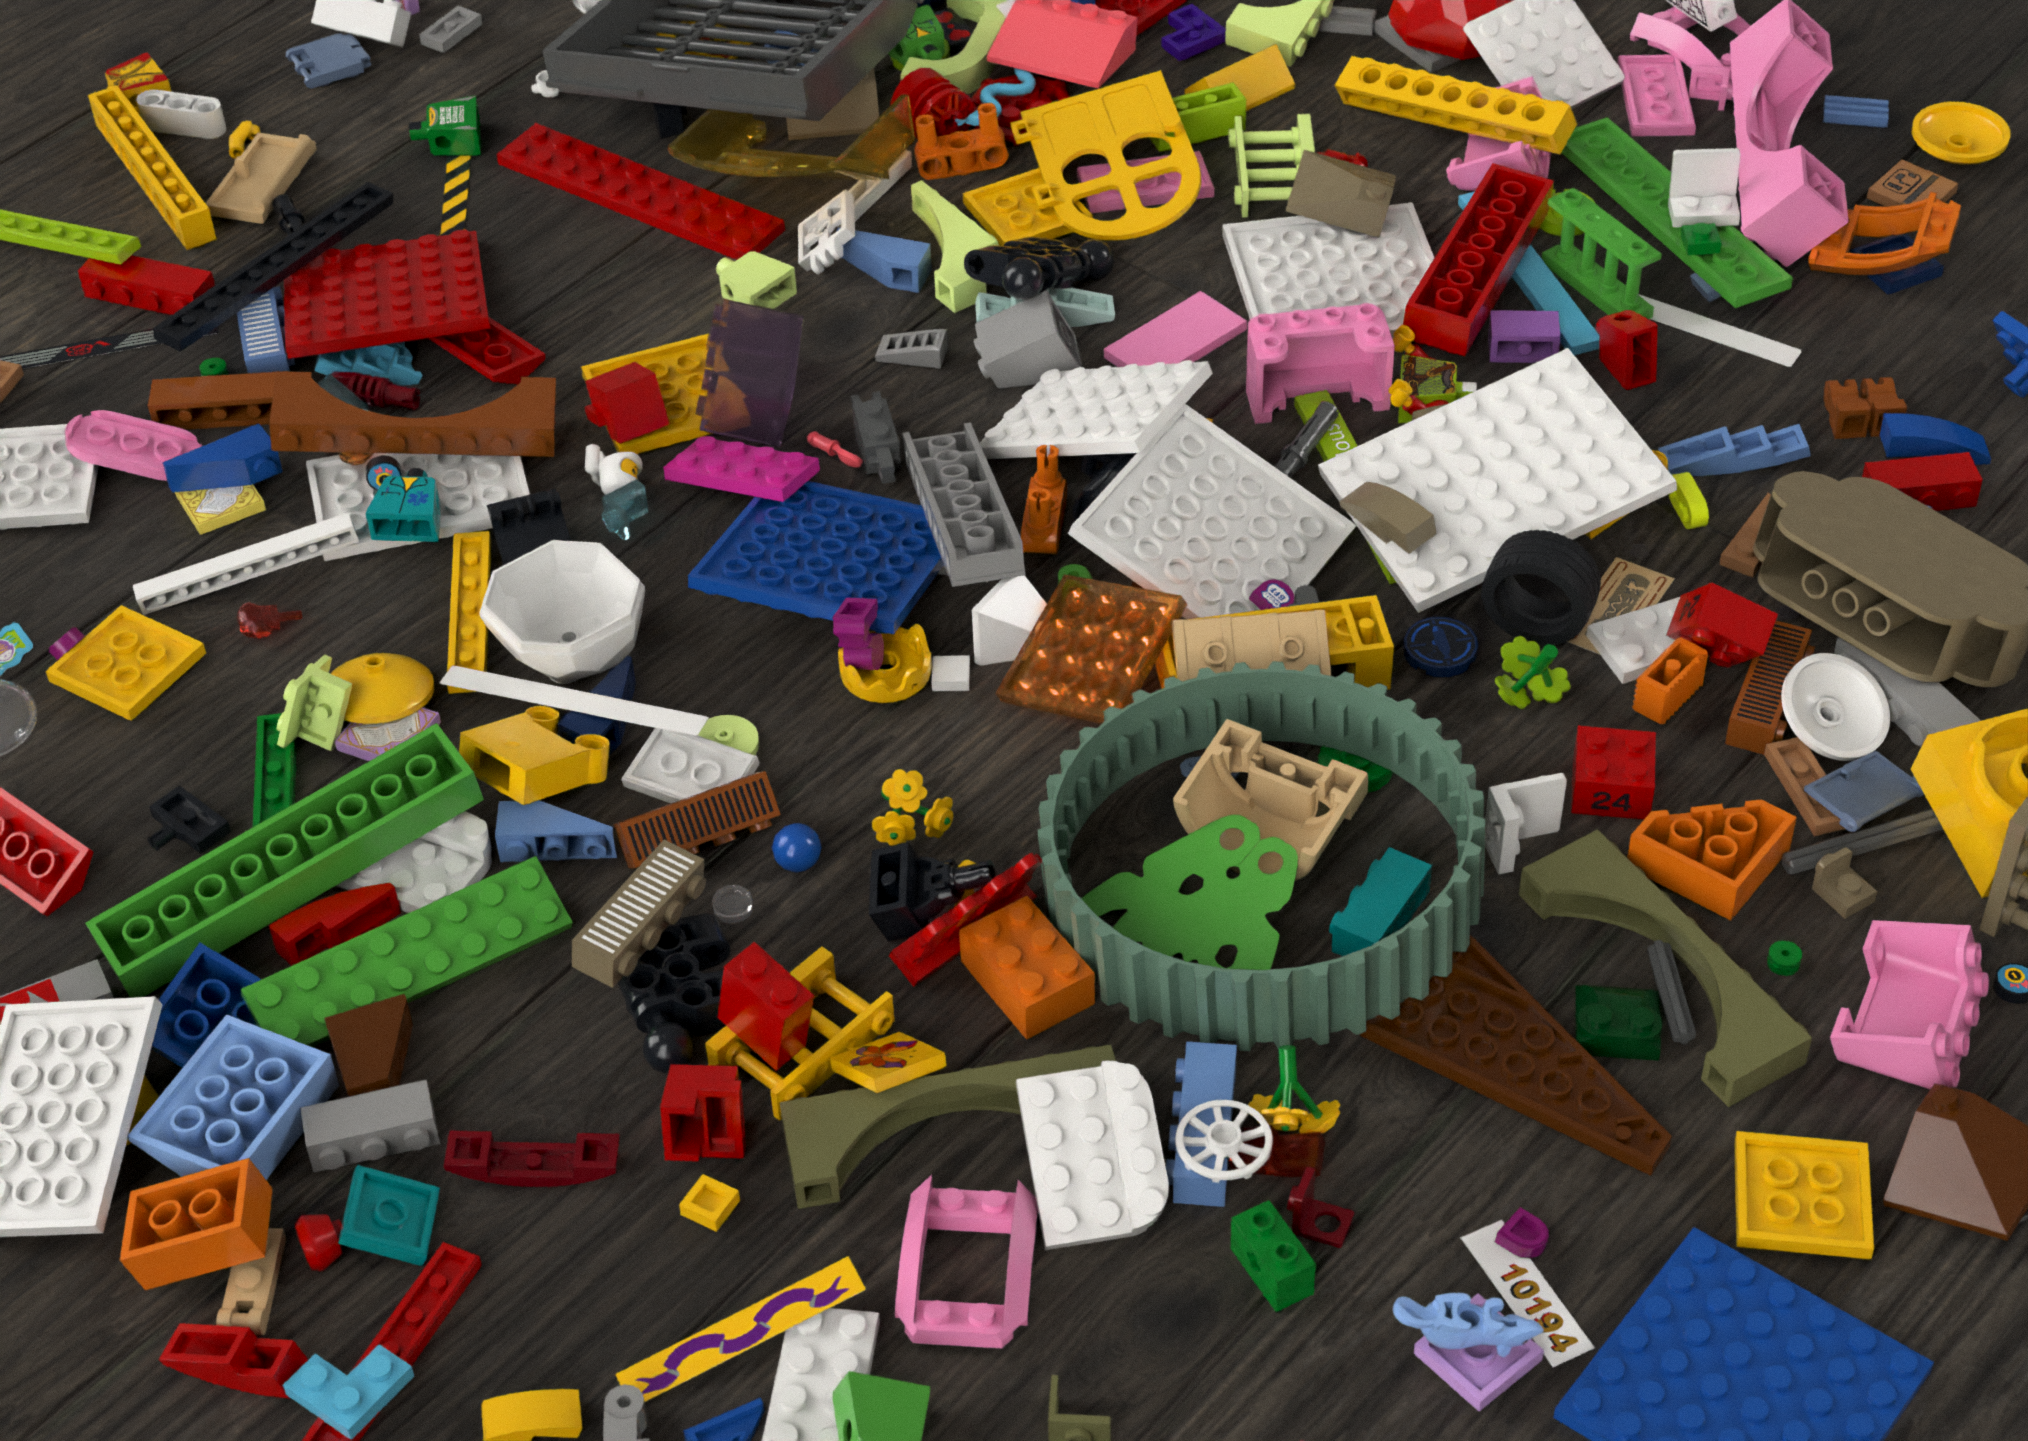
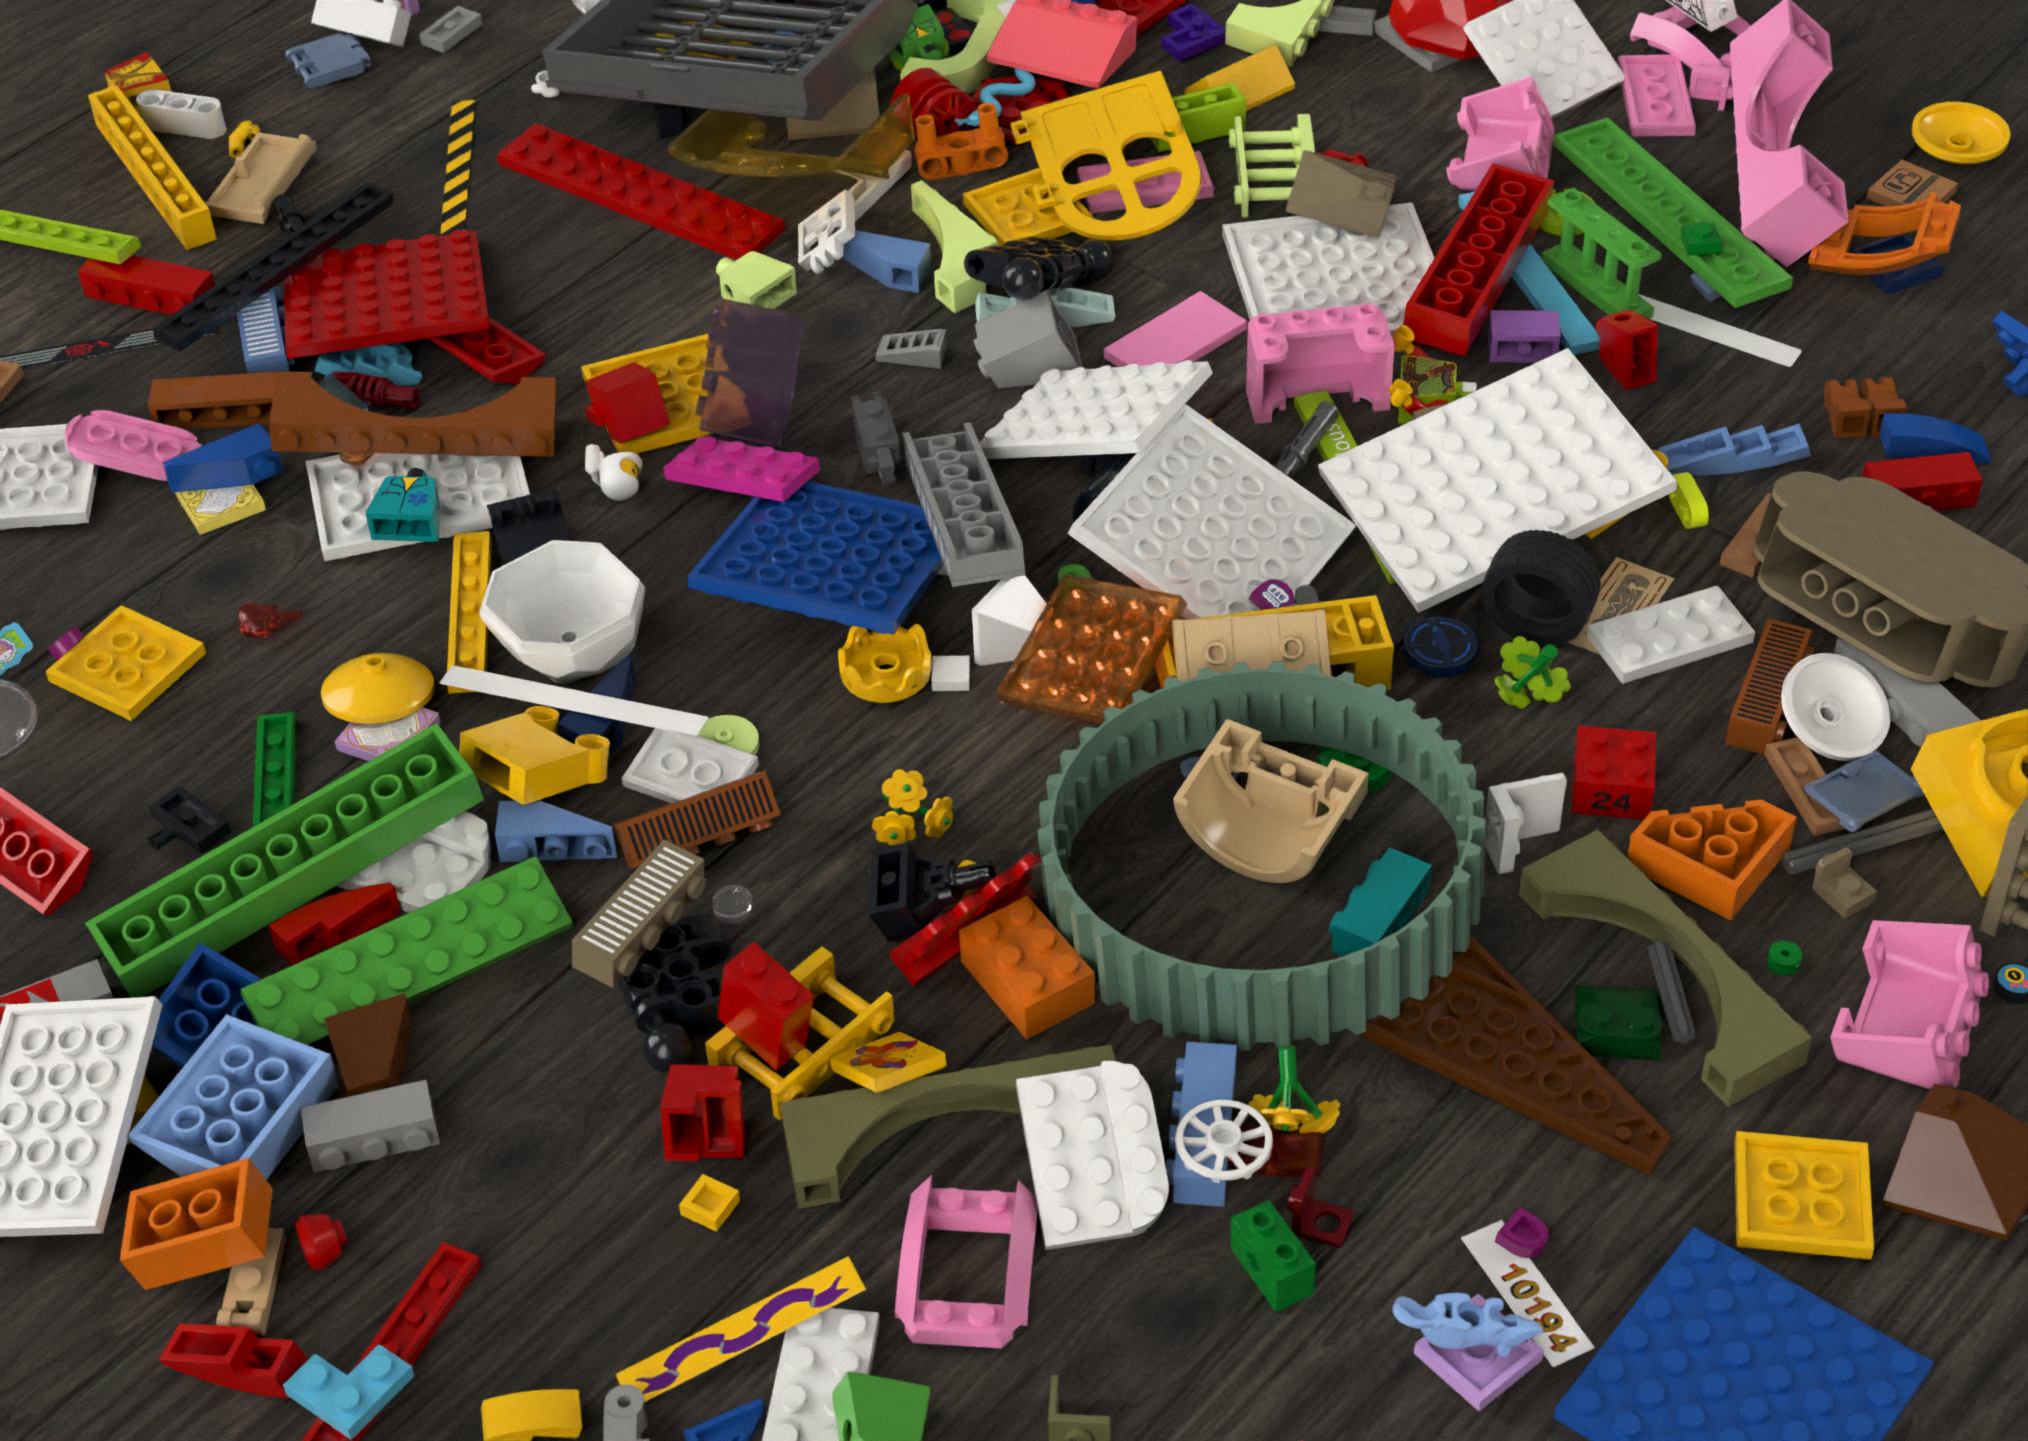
white piece [133,512,359,615] -> none
green piece [199,358,229,376] -> none
yellowish green bracket [276,654,352,751] -> none
teal tile [338,1165,440,1266] -> none
tile [365,455,402,491] -> none
green torso [409,95,481,156] -> none
dark red slope [444,1131,620,1187] -> none
clear light blue bracket [602,479,648,540] -> none
blue piece [772,823,822,873] -> none
coral piece [807,431,863,468] -> none
magenta leg [832,597,884,670] -> none
orange piece [1021,445,1067,554] -> none
bright green piece [1081,815,1298,970] -> none
yellow brick [1335,56,1577,155] -> none
dark tan slope [1339,482,1437,554] -> none
orange brick [1632,637,1708,724] -> none
red brick [1666,583,1778,667] -> none
white bracket [1668,148,1741,228] -> none
medium blue tile [1823,95,1889,128] -> none

